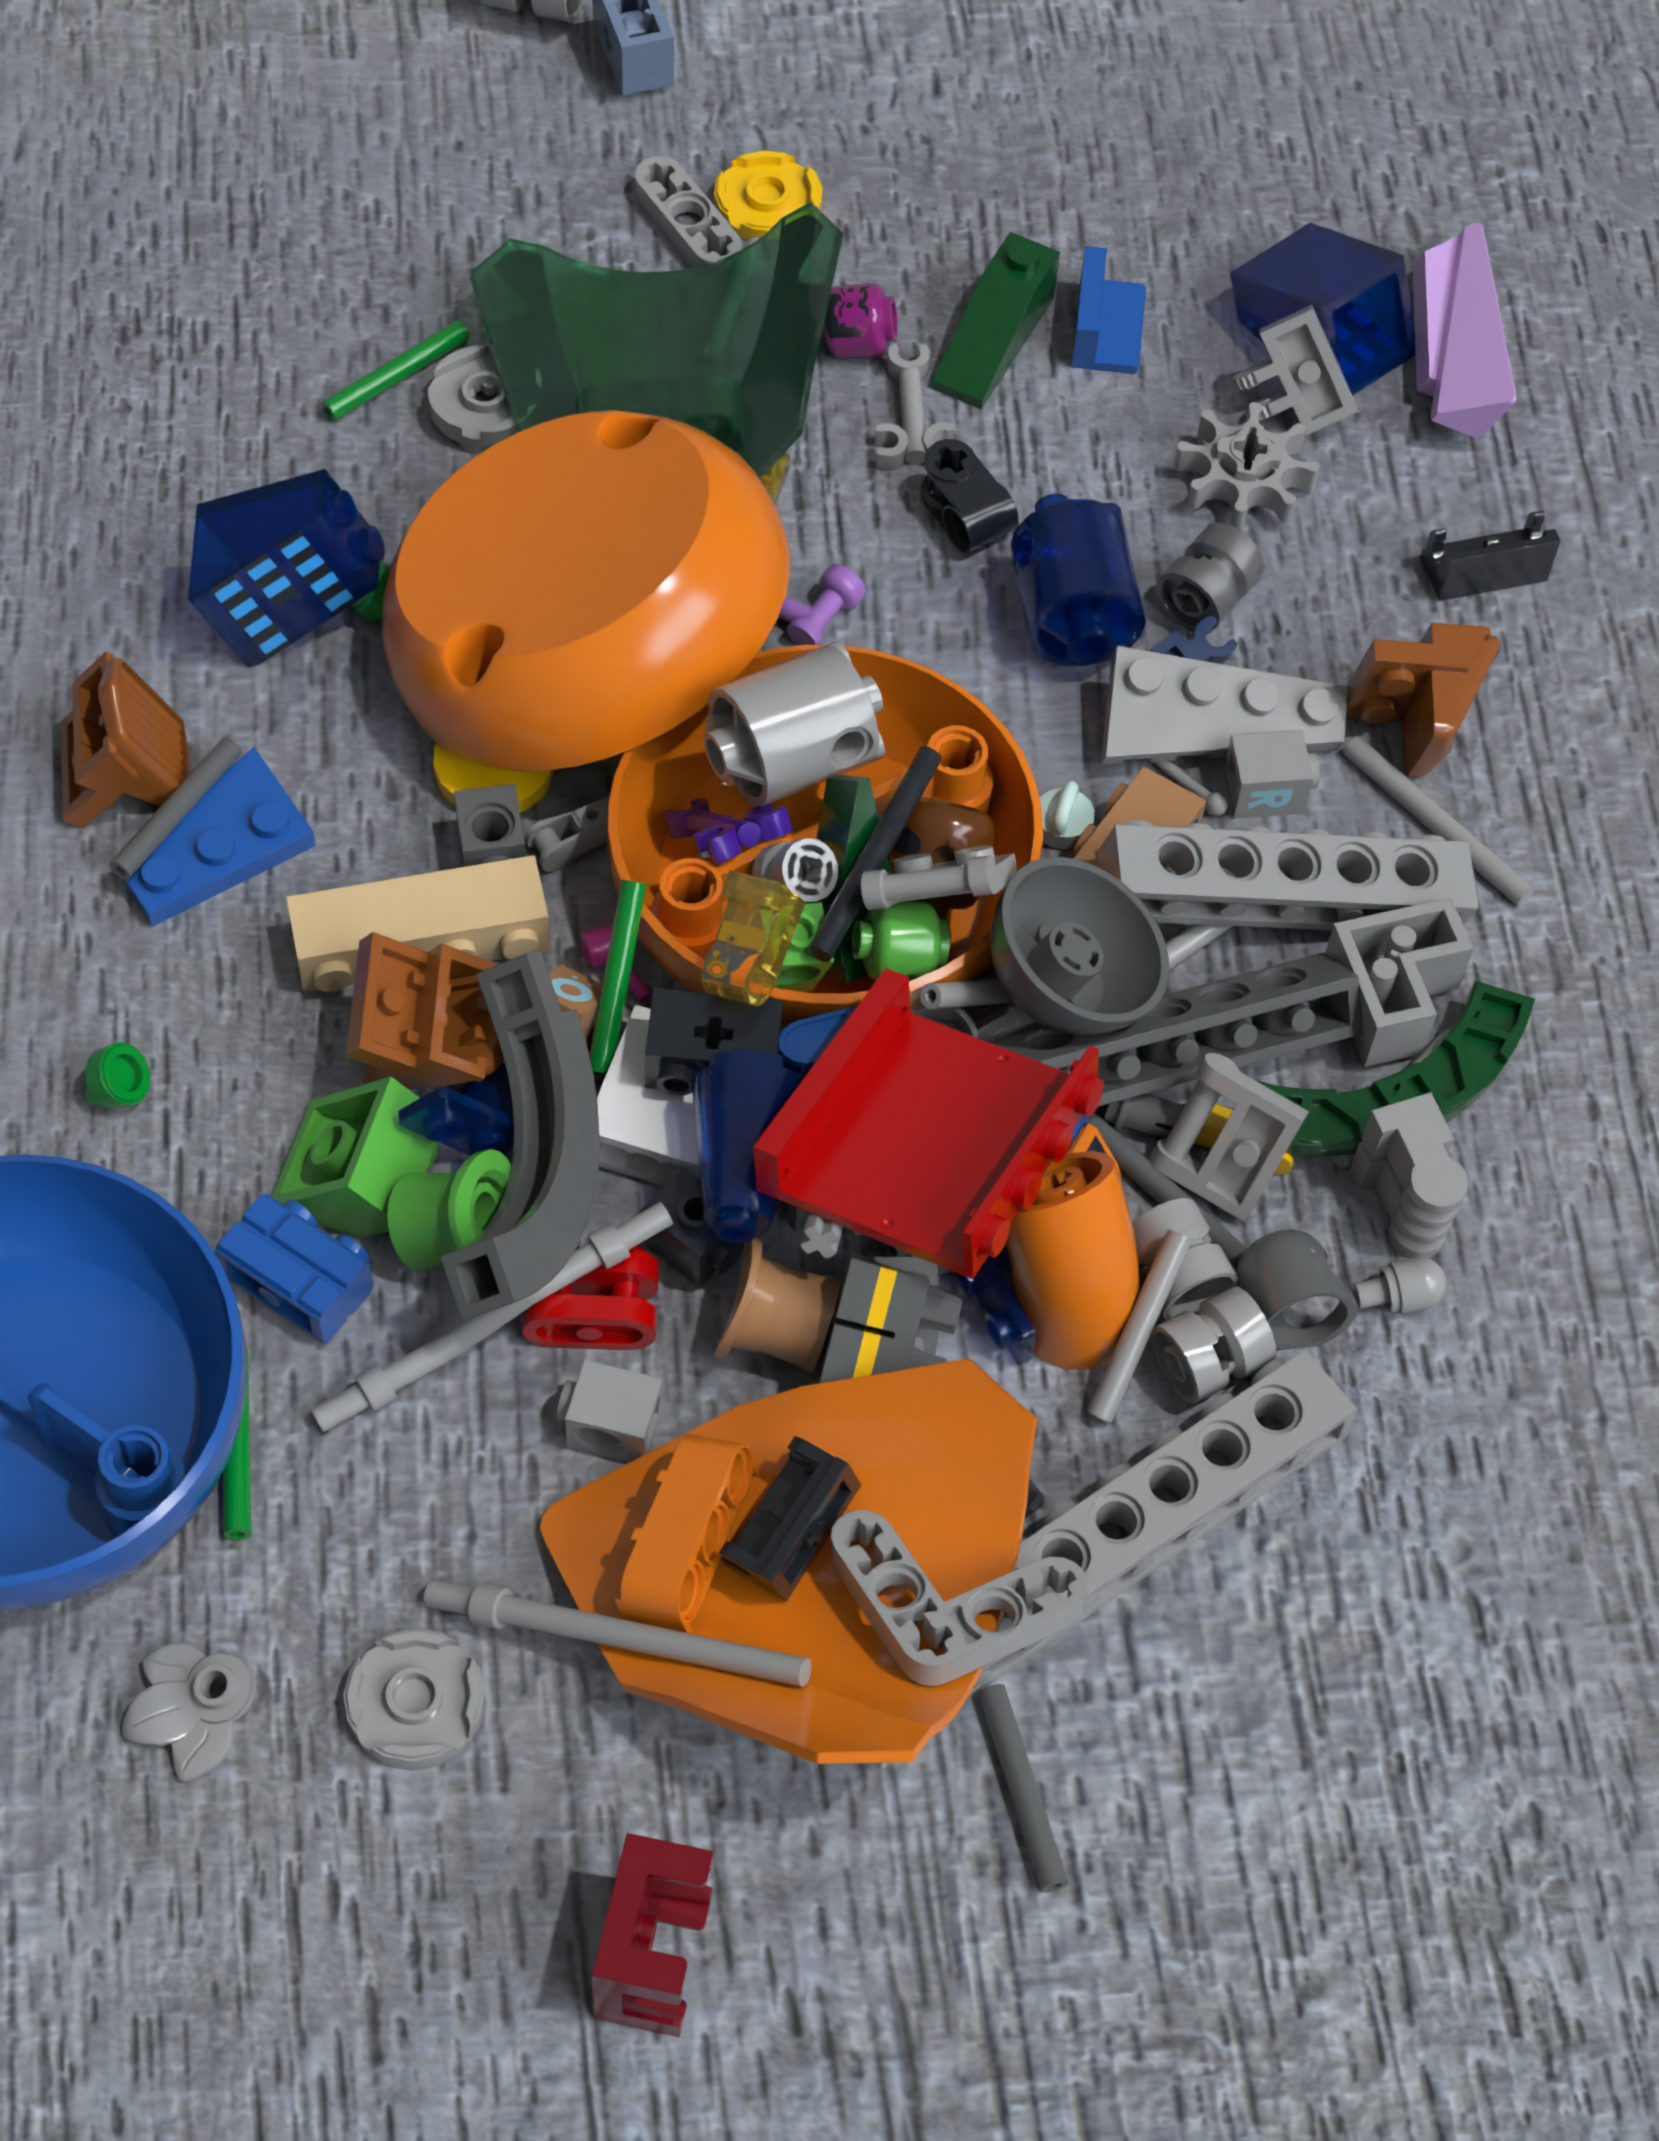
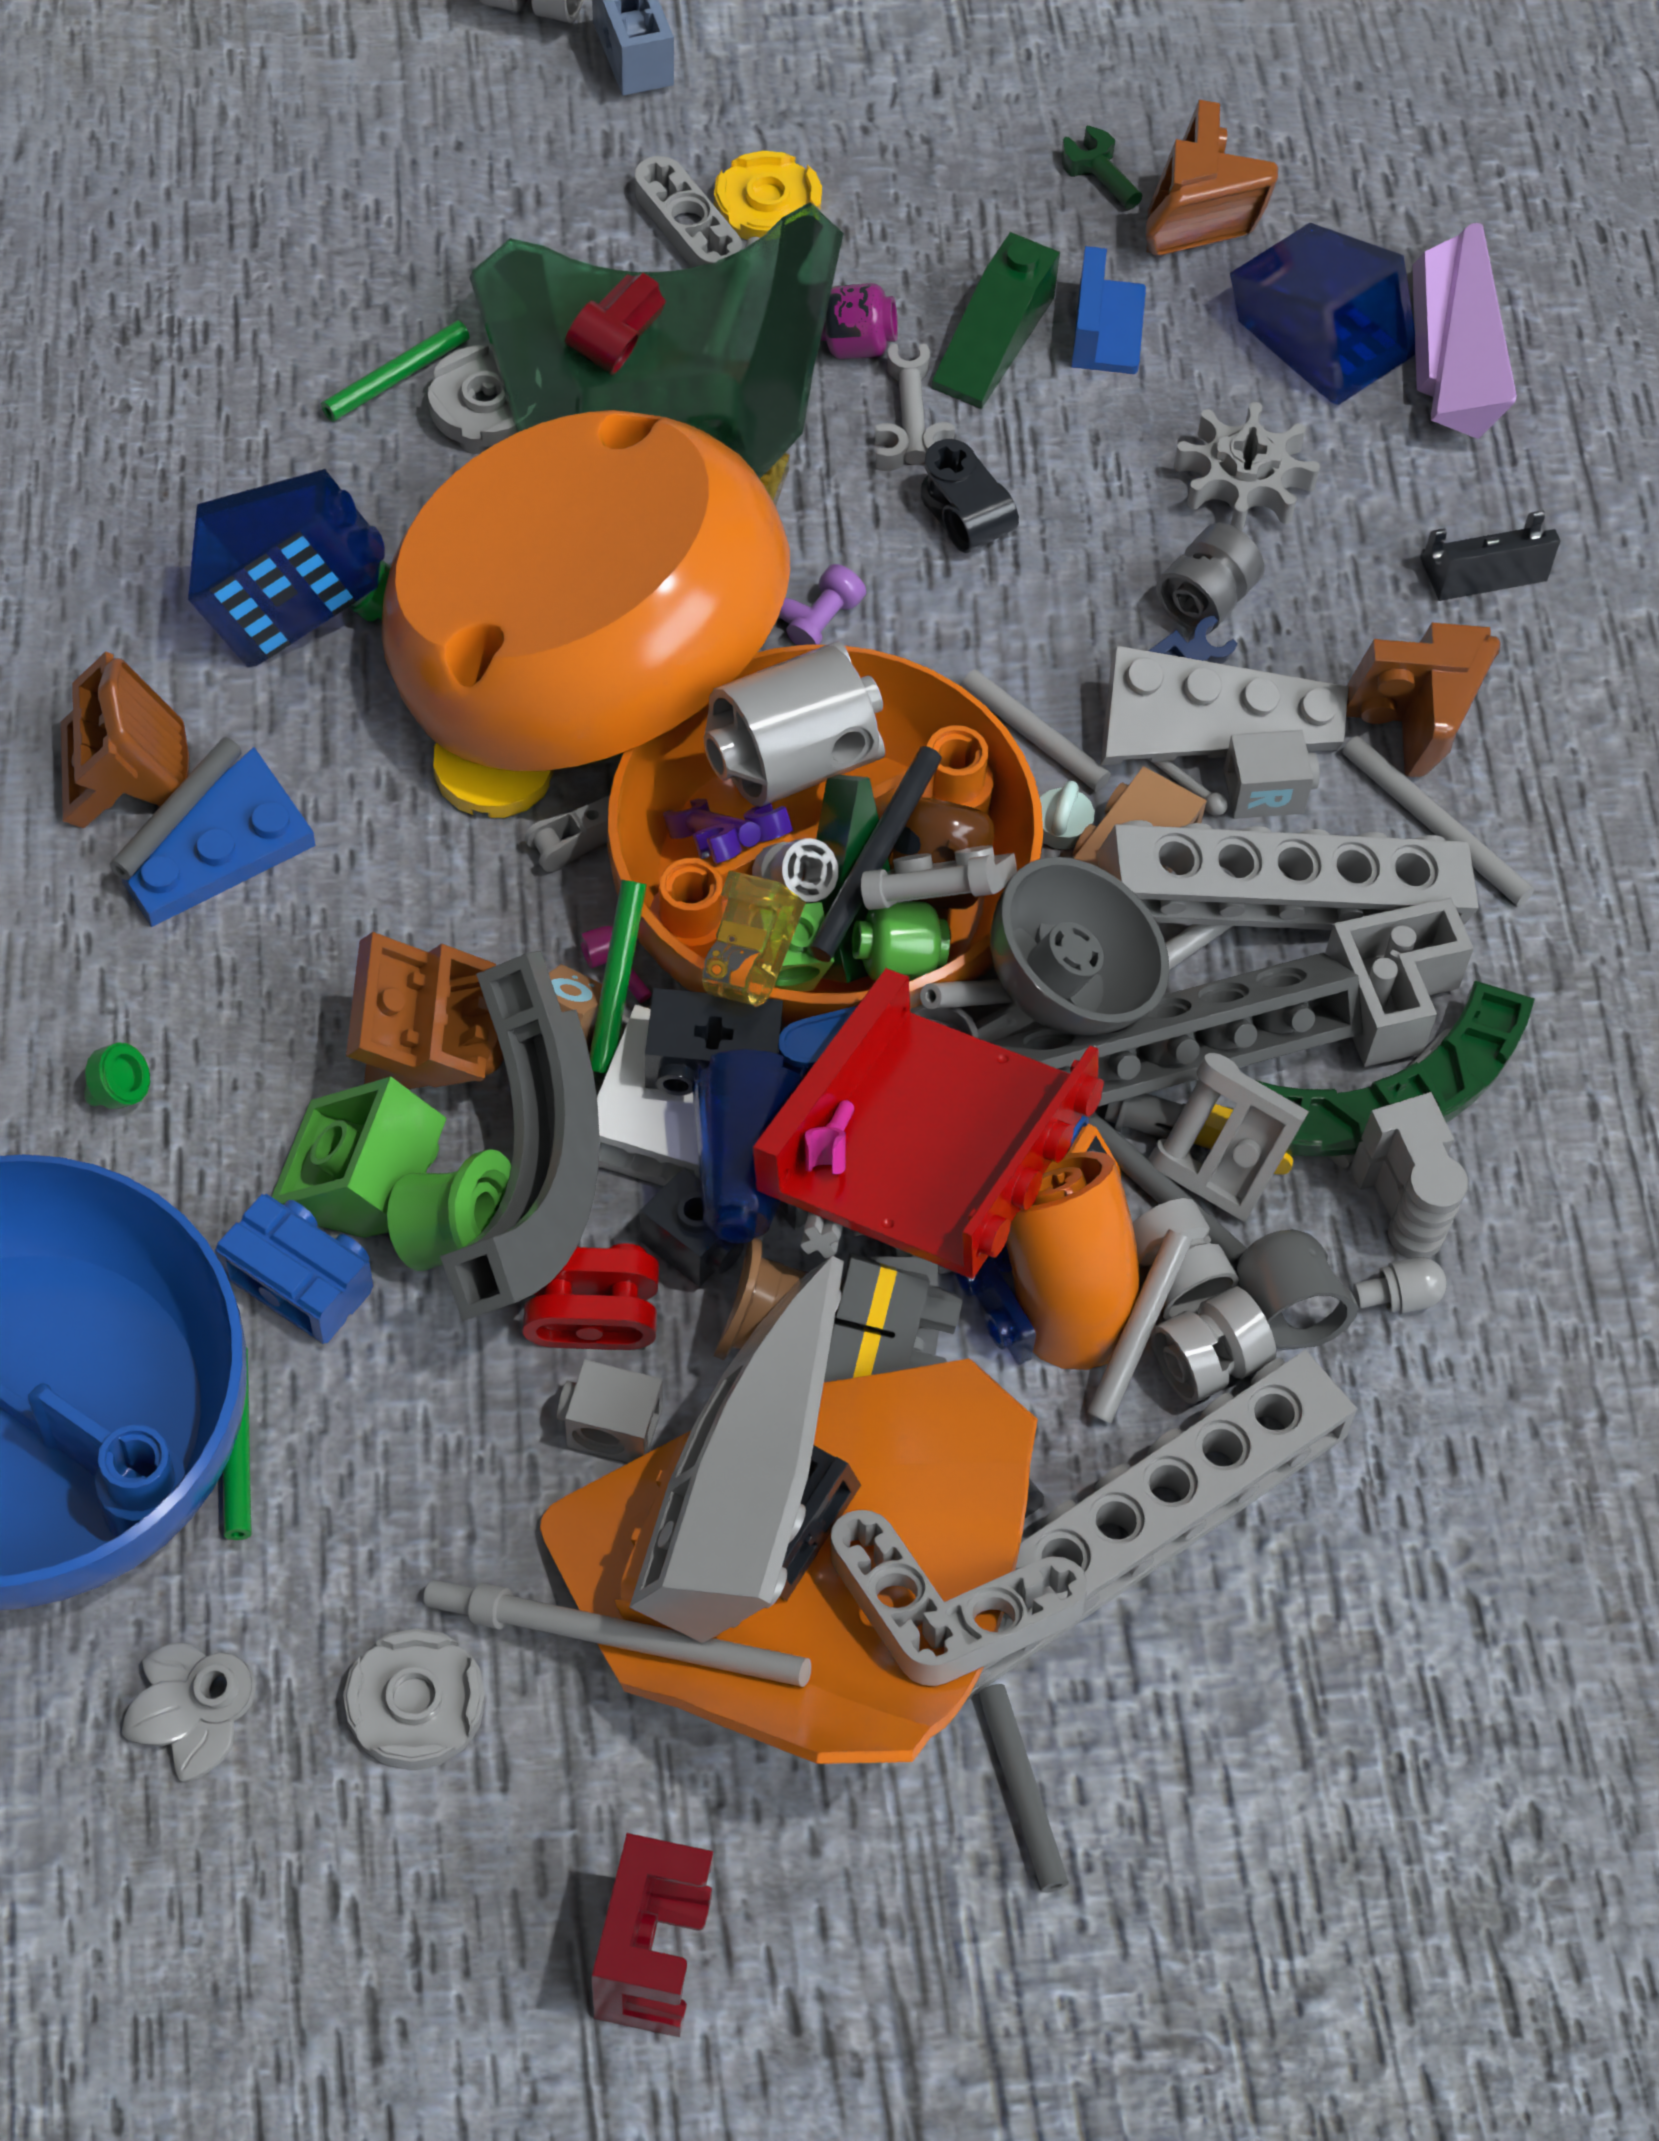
tan brick [286,855,551,993] -> none
light grey bar [311,1202,673,1432] -> none
clear blue bracket [397,1063,514,1156] -> none
dark grey brick [454,784,526,867] -> none
clear blue cylinder [1010,494,1146,666] -> none
light grey hinge [1232,305,1358,436] -> none
none -> dark red piece [564,273,666,376]
none -> light grey wedge [629,1255,844,1643]
none -> dark pink hand [805,1100,855,1174]
none -> light grey bar [961,669,1111,792]
none -> dark green bar [1061,126,1143,210]
none -> dark orange piece [1145,99,1278,256]

